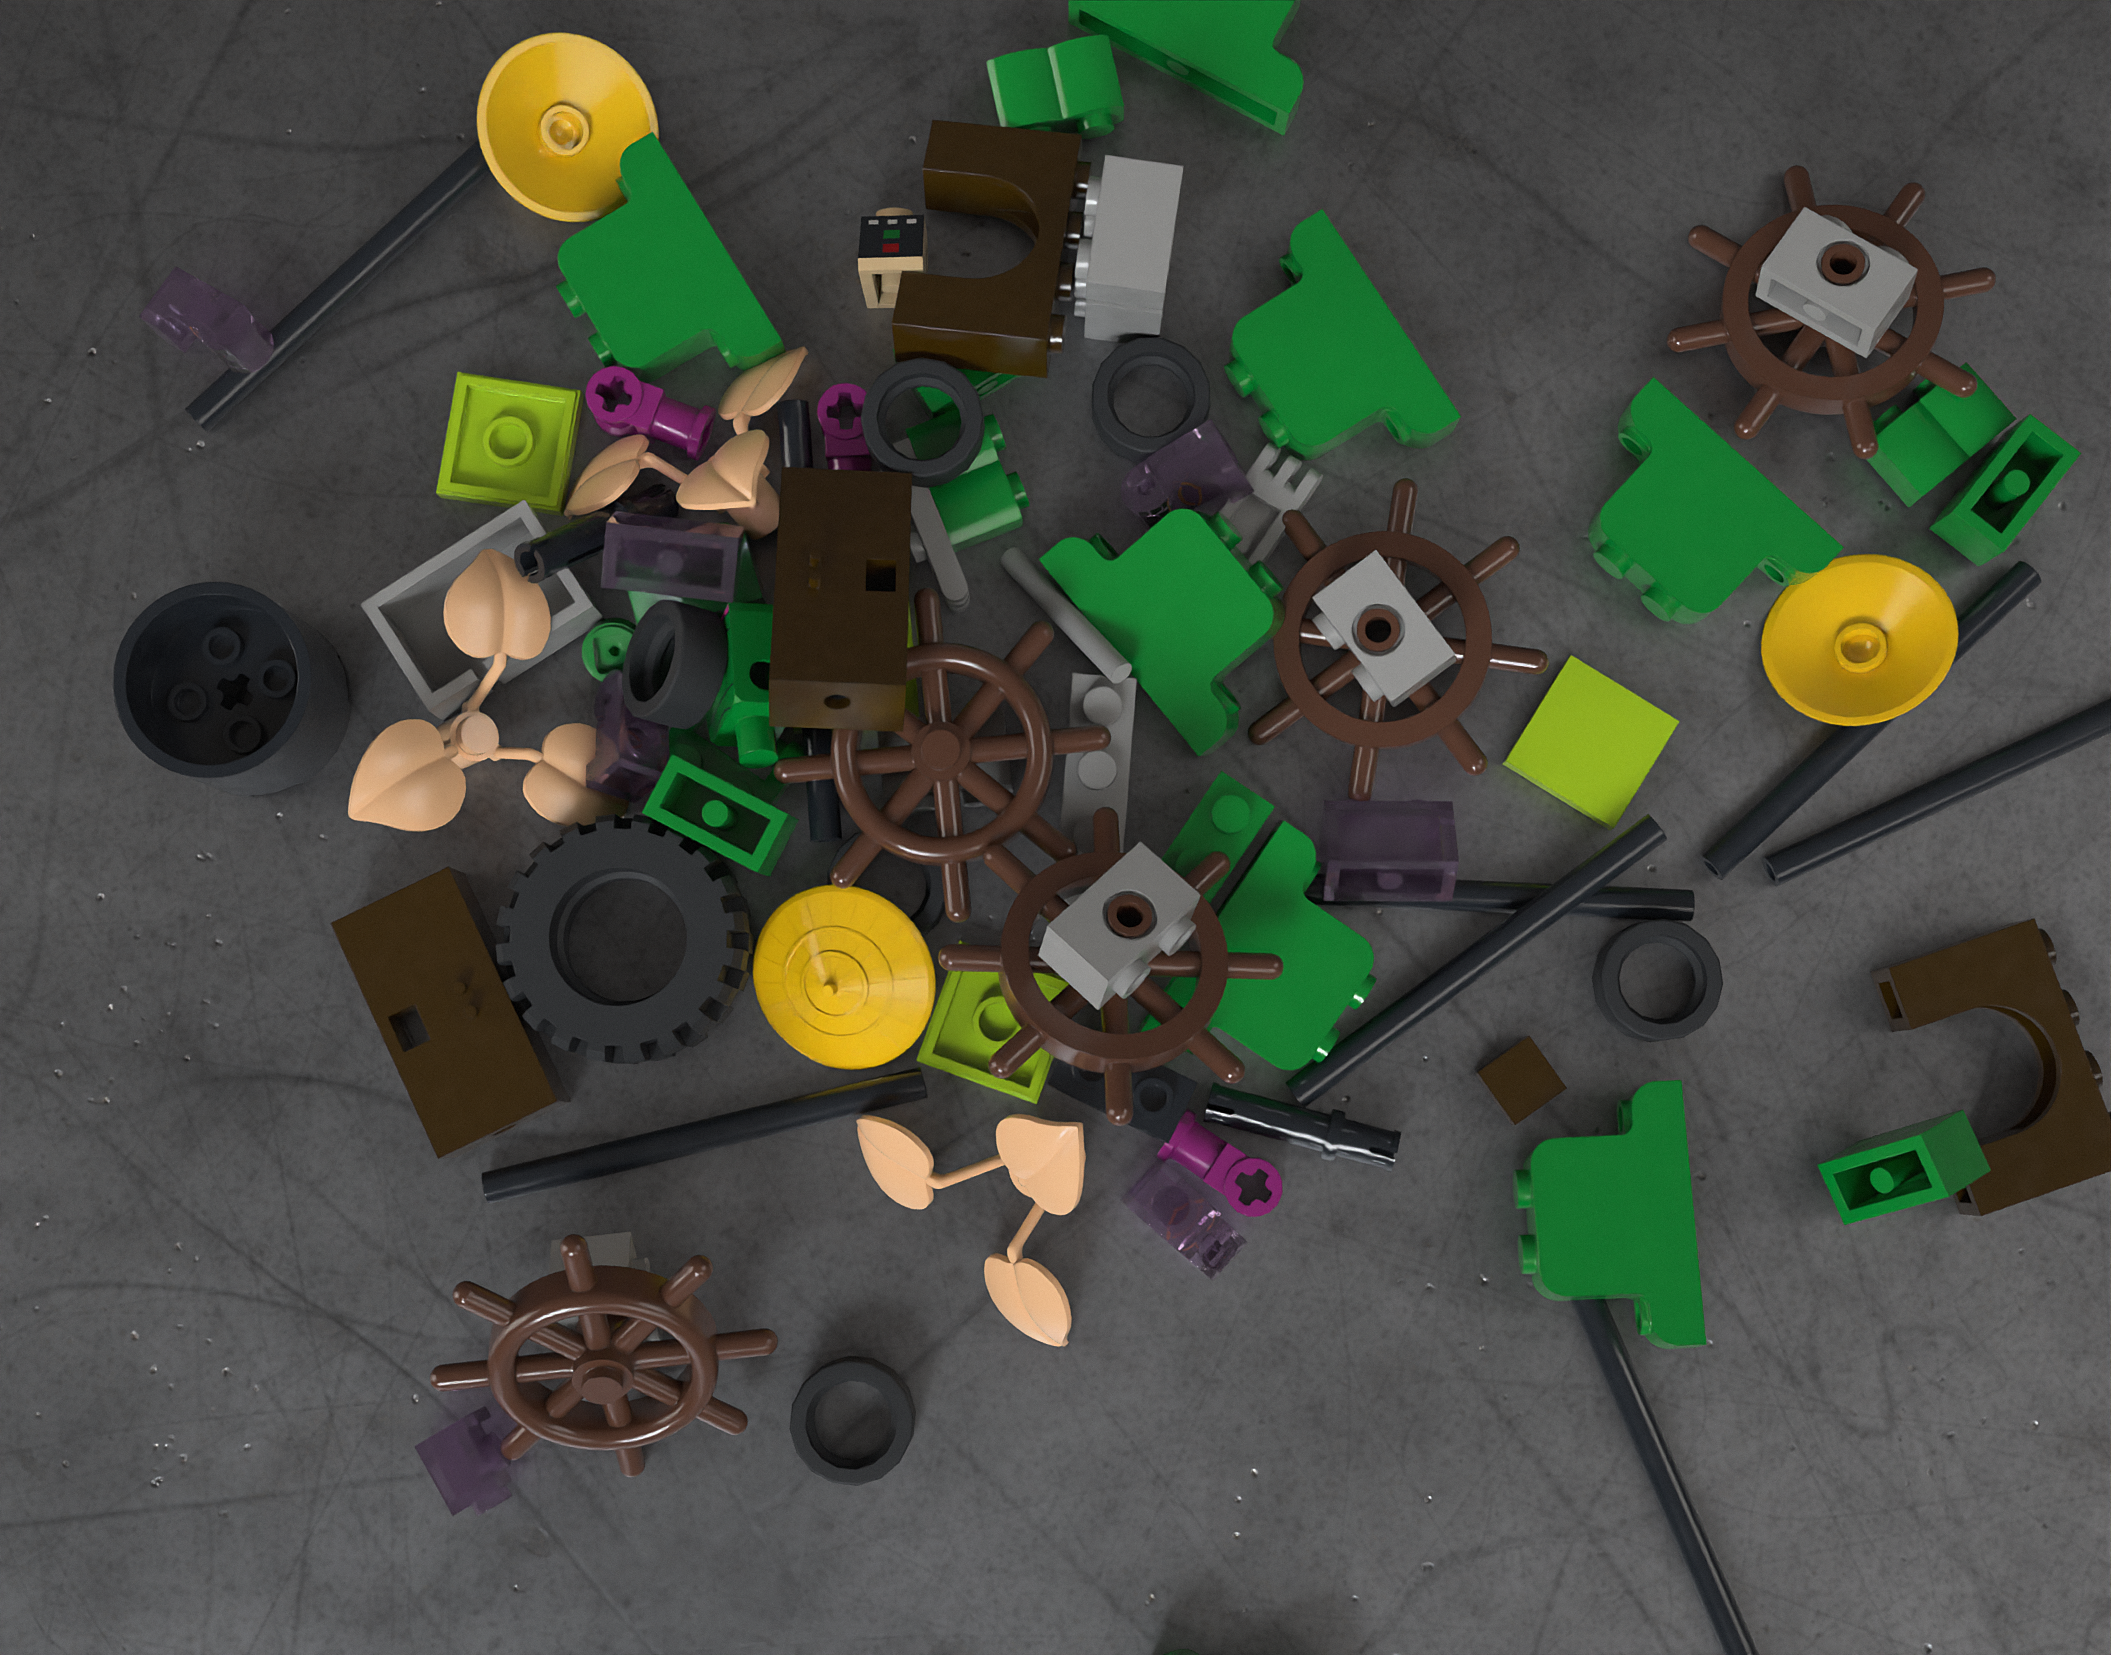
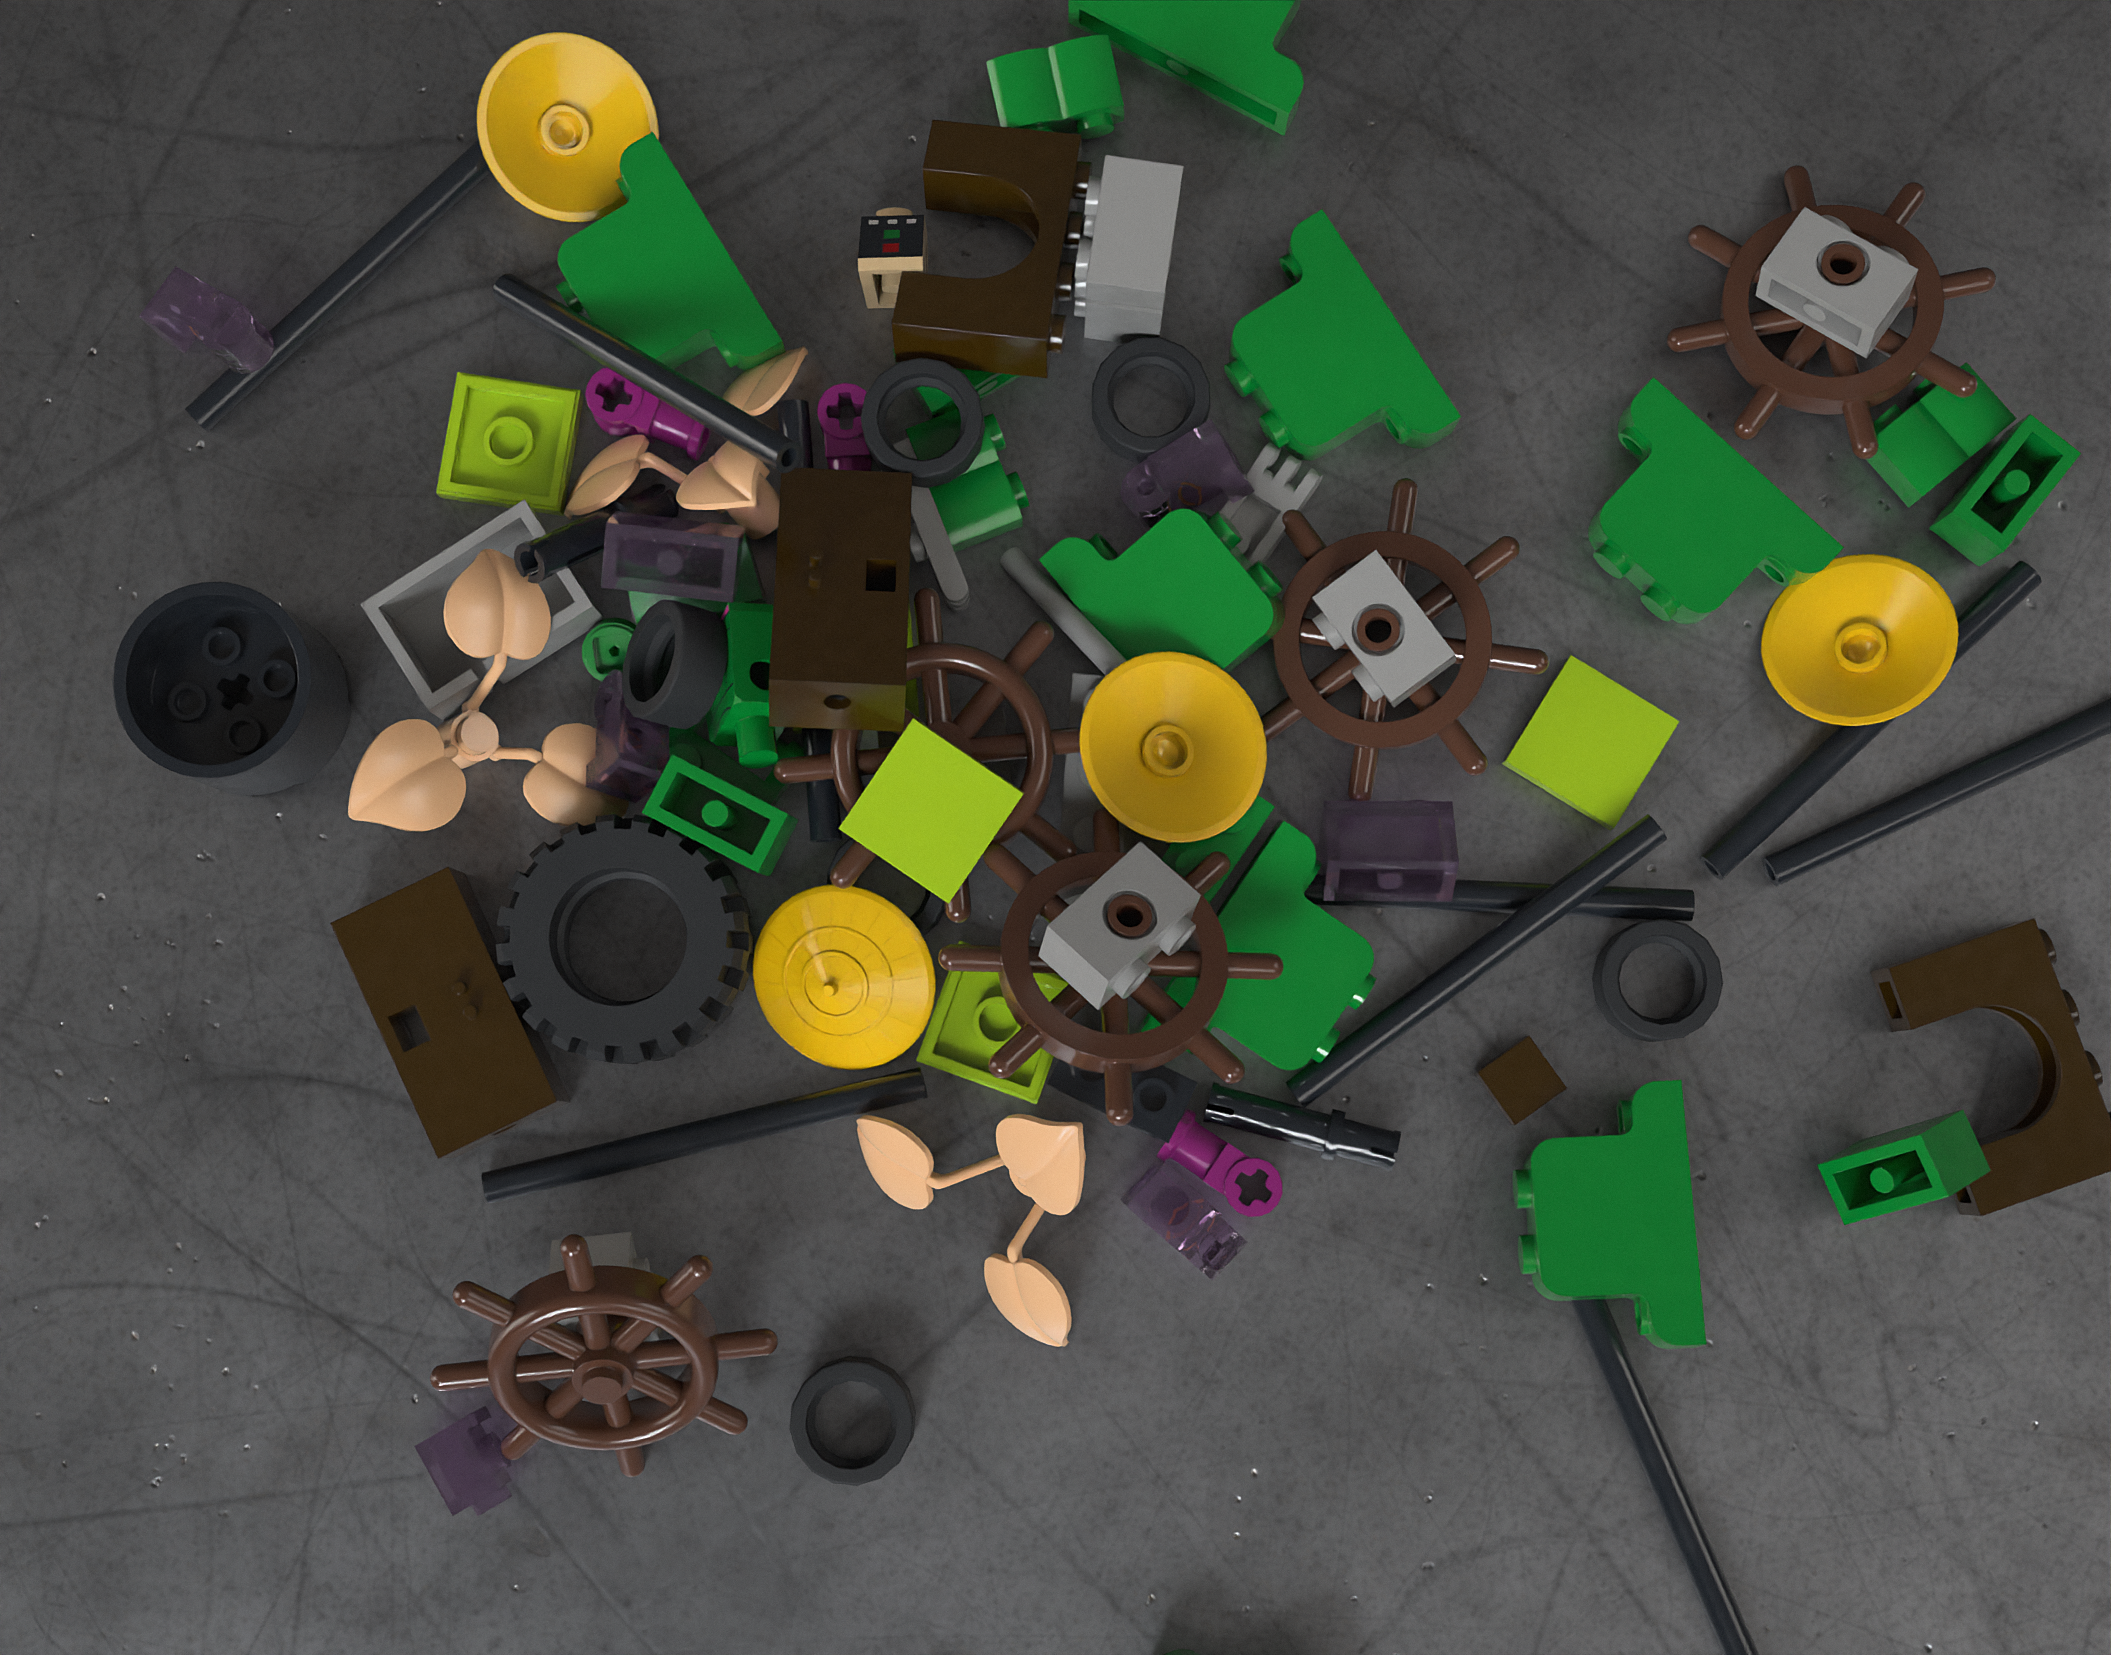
none -> black piece [493,274,802,473]
none -> lime tile [838,718,1025,904]
none -> yellow hat [1079,651,1267,843]

